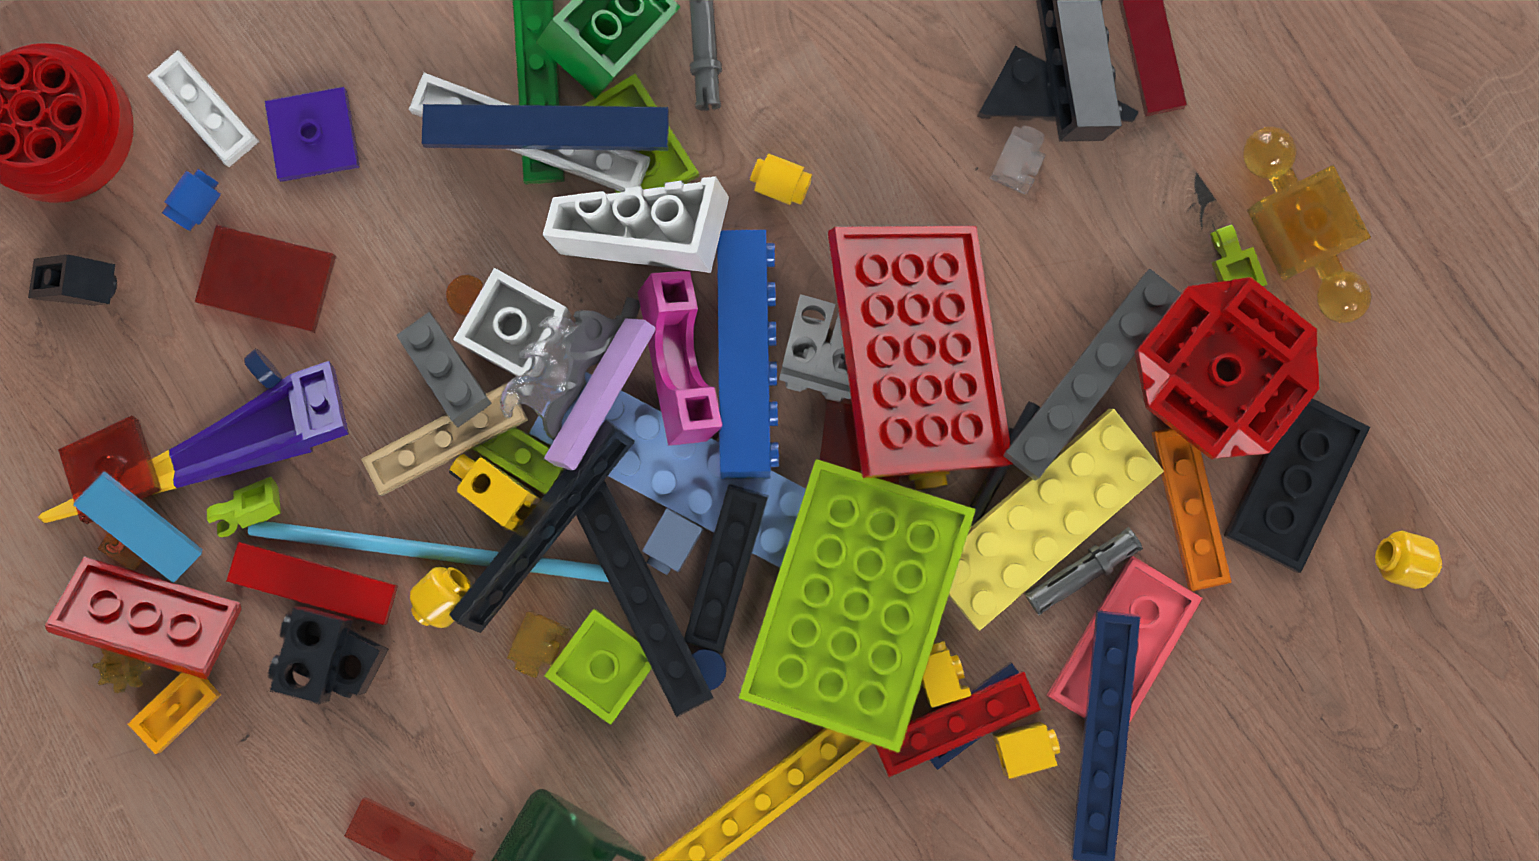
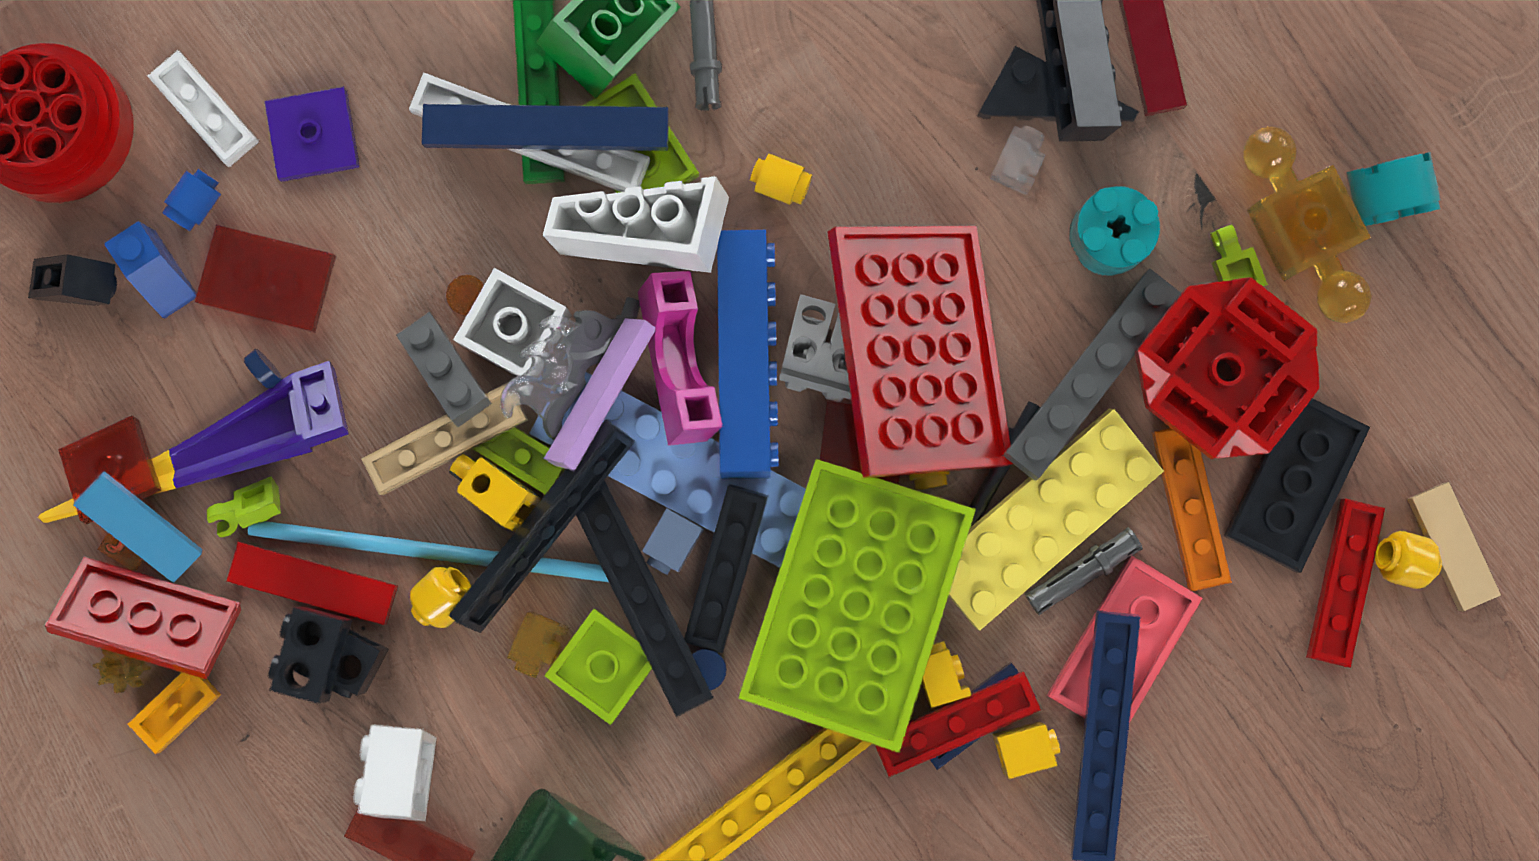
none -> blue slope [104,221,198,319]
none -> white brick [354,725,436,821]
none -> teal brick [1069,186,1160,276]
none -> red tile [1306,498,1385,668]
none -> teal brick [1346,152,1441,227]
none -> tan tile [1407,482,1501,611]

